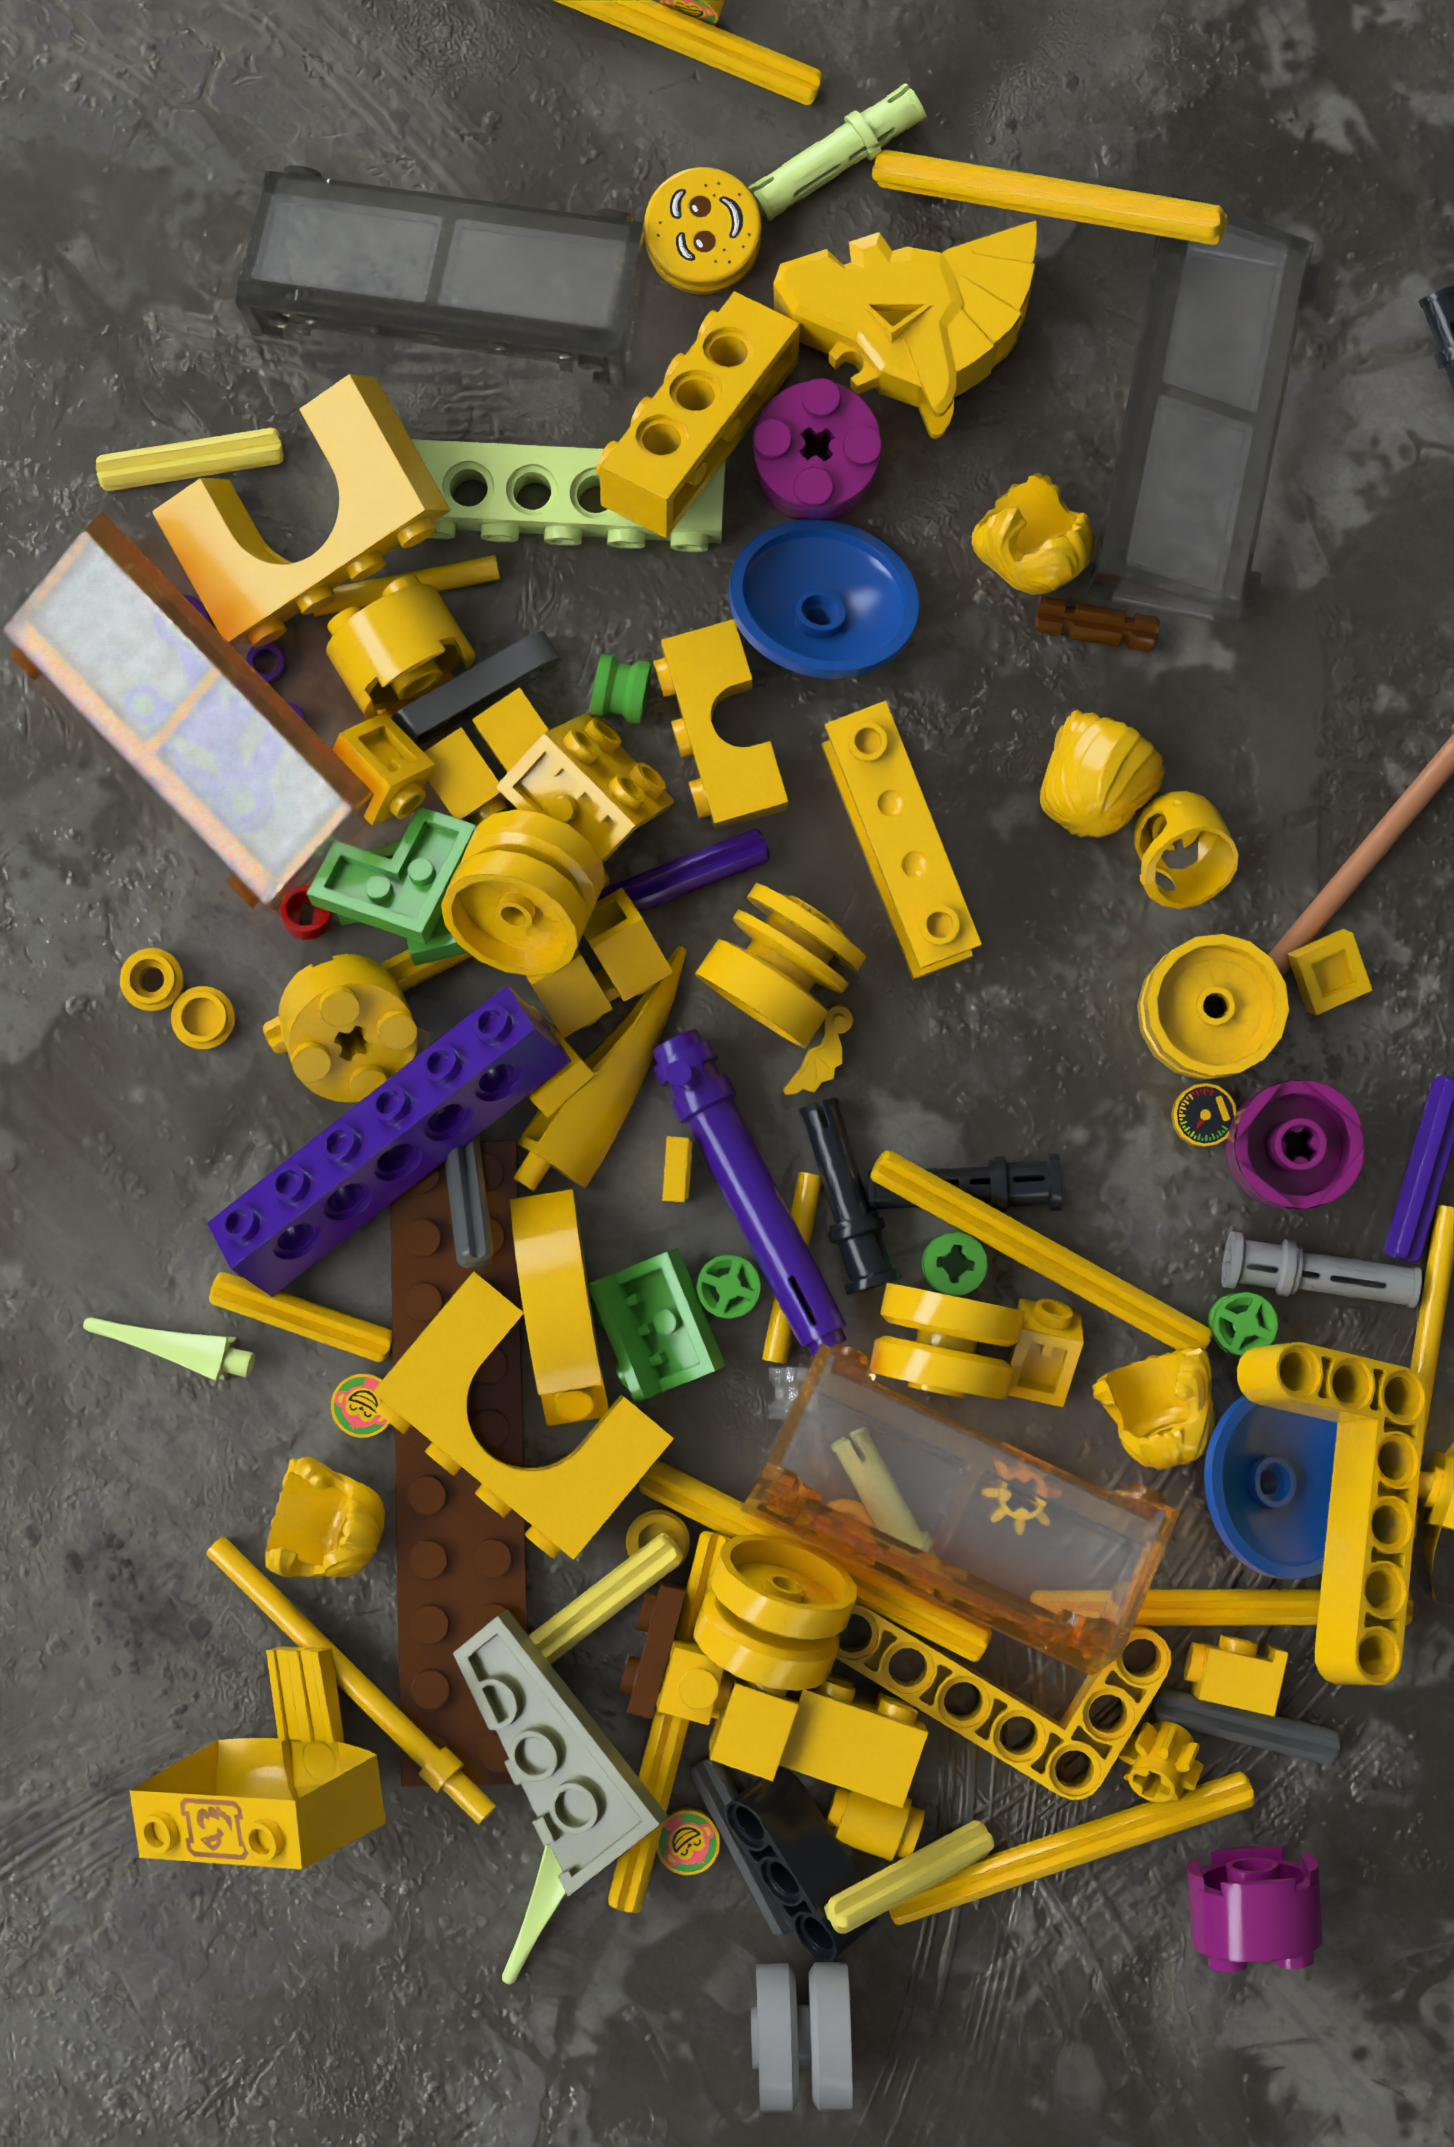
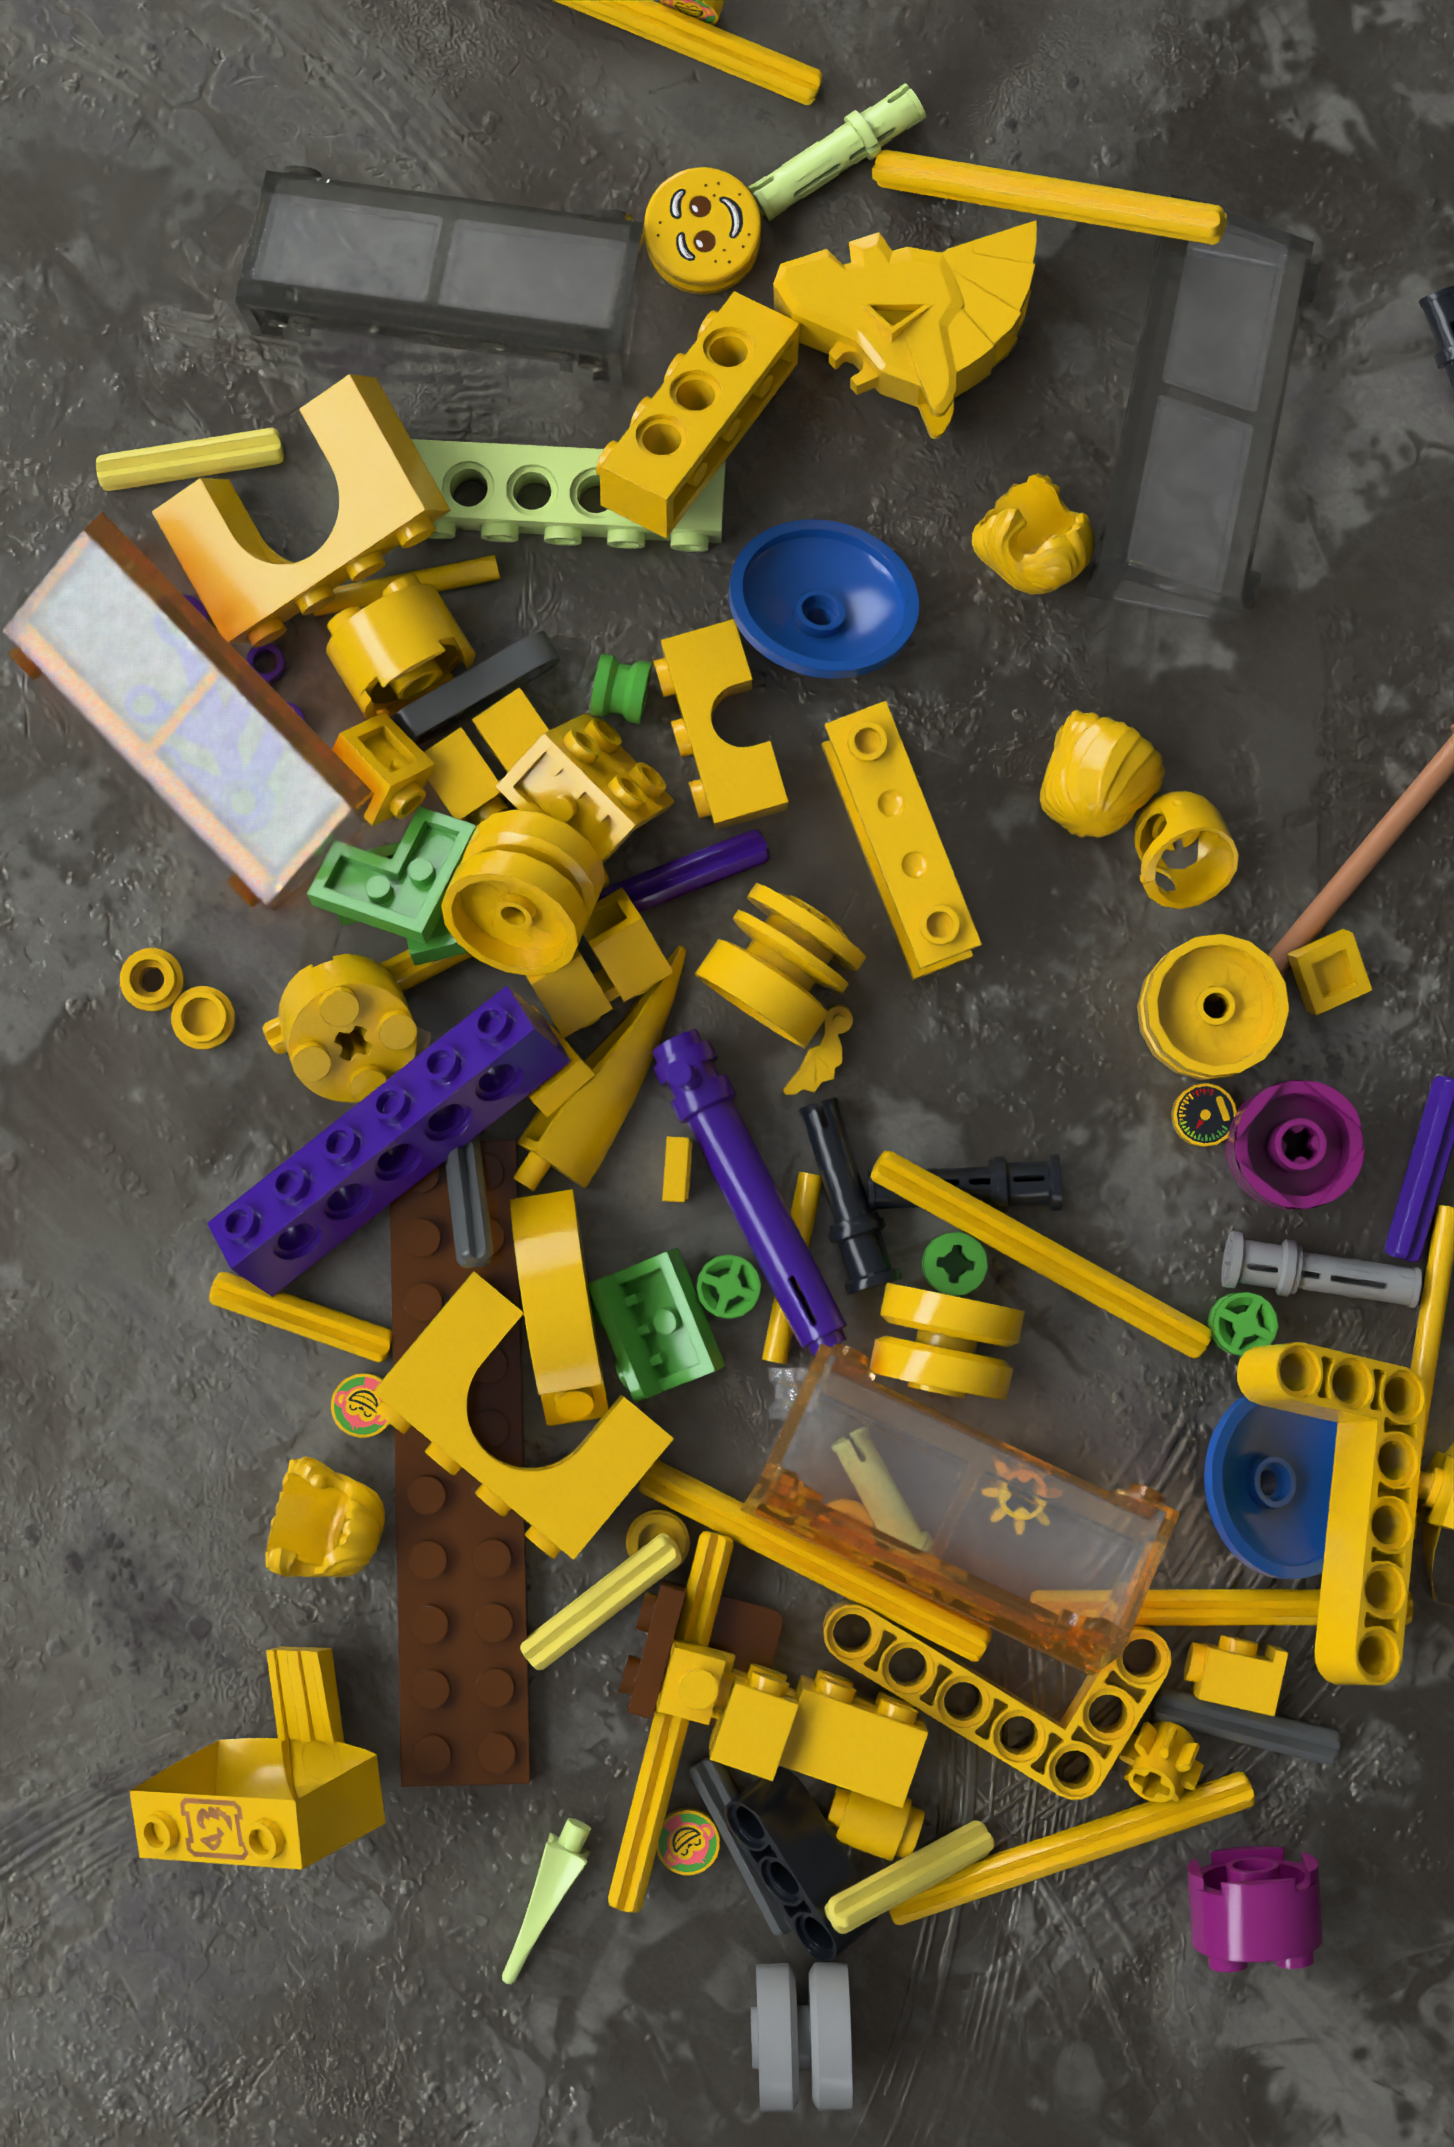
yellowish green piece [83,1317,255,1381] -> none
yellow bar [206,1536,497,1825] -> none
red hinge [280,885,332,941] -> none
wing [453,1609,669,1896] -> none
yellow wheel [693,1534,858,1691] -> none
magenta brick [753,378,881,521] -> none
yellow bracket [1006,1298,1084,1407] -> none
reddish brown axle [1035,597,1160,652] -> none
yellow hair [1092,1347,1215,1470] -> none

